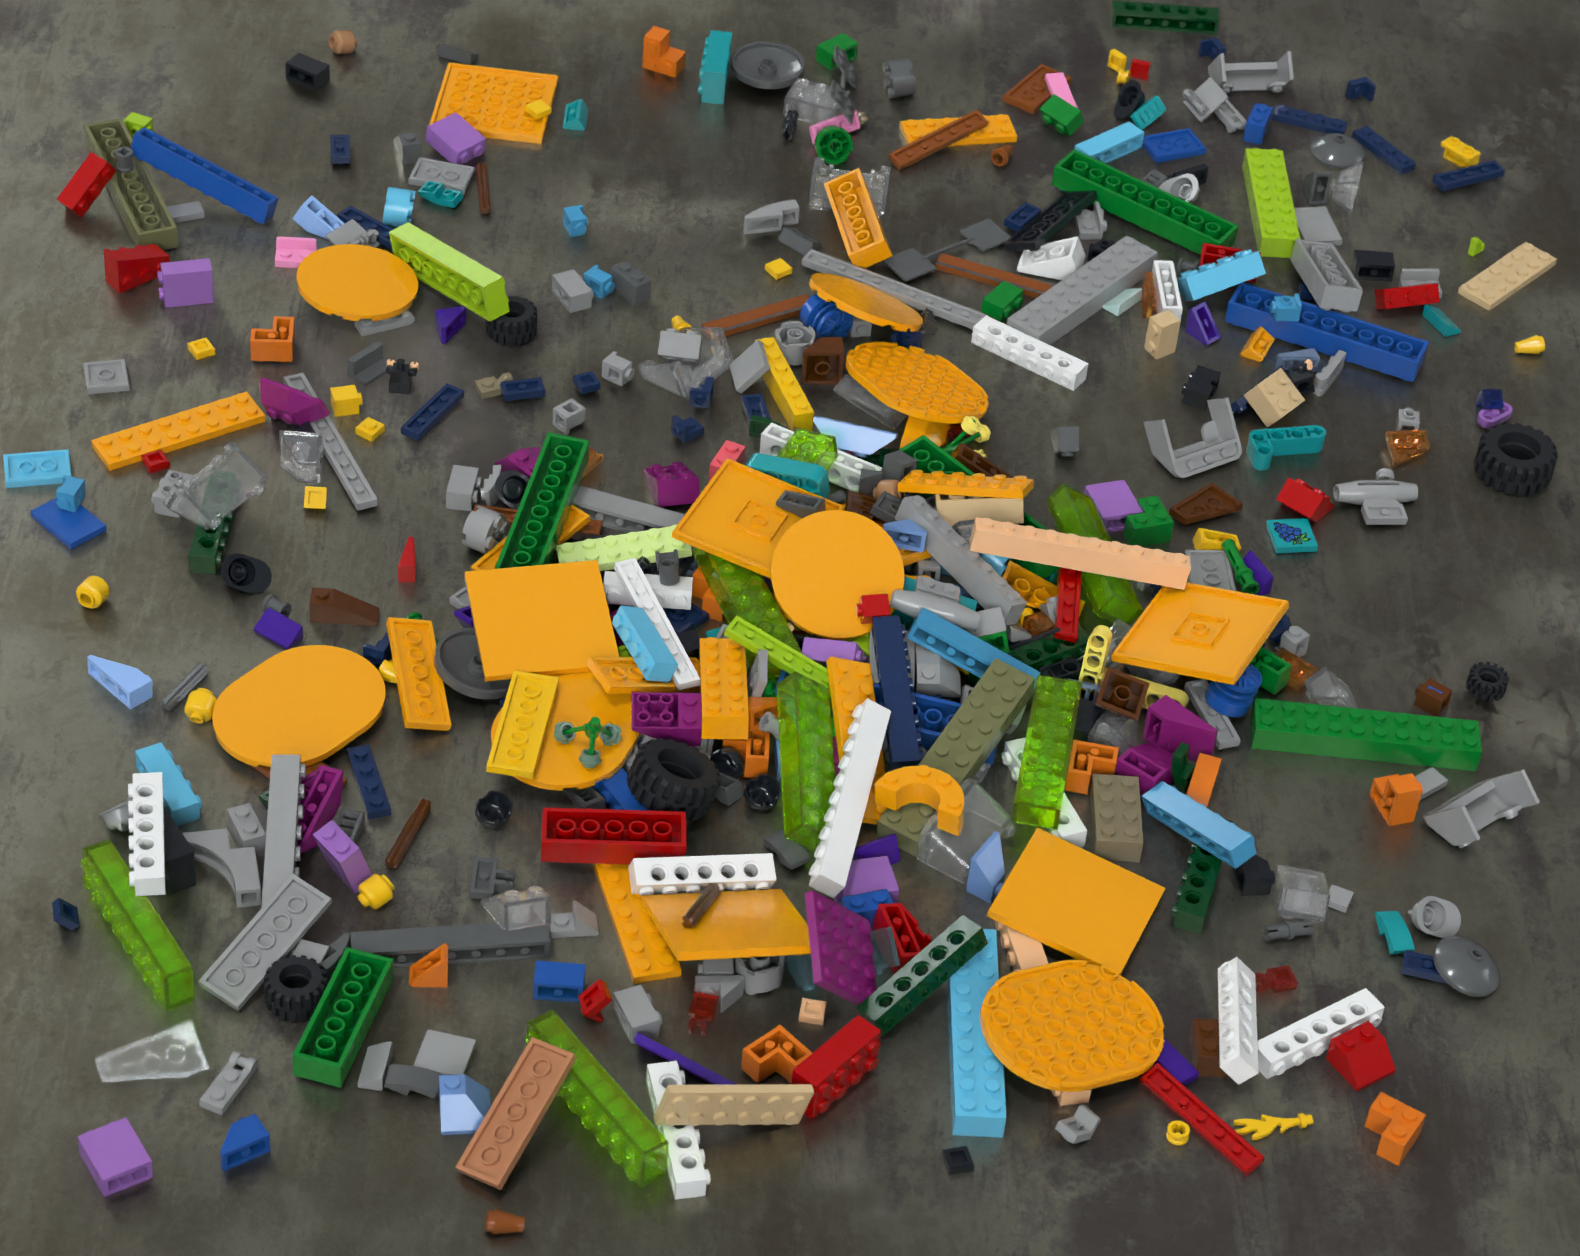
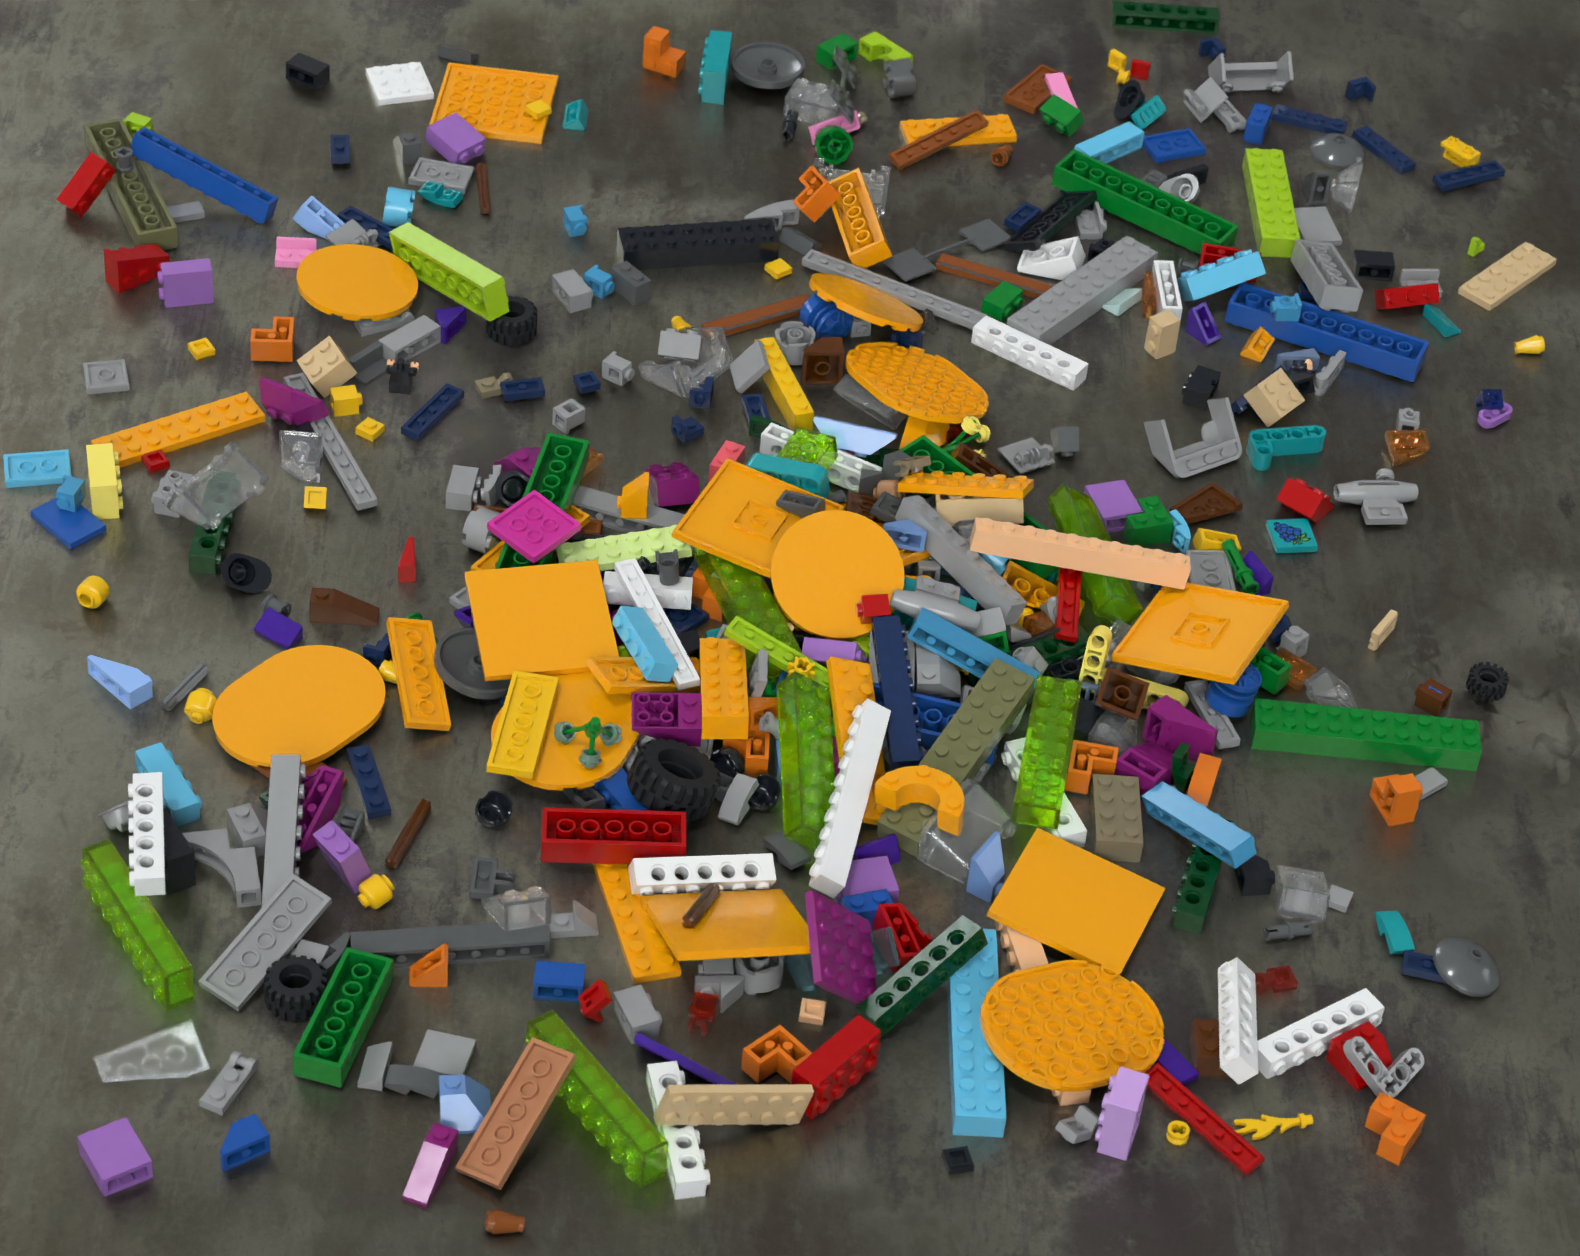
dark blue plate [52,898,79,931] -> none
medium nougat head [328,30,357,54] -> none
light grey piece [1408,896,1461,938] -> none
light grey windscreen [1423,769,1540,848] -> none
black tyre [1474,423,1558,497] -> none
none -> light yellow brick [86,443,123,520]
none -> tan brick [297,335,357,398]
none -> white plate [366,62,434,106]
none -> light grey brick [378,315,441,363]
none -> slope [402,1122,458,1207]
none -> dark pink plate [487,490,581,564]
none -> black brick [617,218,779,270]
none -> light orange slope [617,472,649,519]
none -> light grey slope [718,773,759,825]
none -> yellow gear [787,656,815,685]
none -> orange brick [793,165,841,223]
none -> lime arch [858,31,913,71]
none -> dark tan plate [893,456,931,477]
none -> light grey hinge [998,437,1055,474]
none -> light grey bracket [1013,646,1049,681]
none -> lavender brick [1095,1066,1149,1161]
none -> medium azure slope [1169,509,1191,554]
none -> light grey beam [1343,1036,1424,1098]
none -> tan tile [1368,609,1398,651]

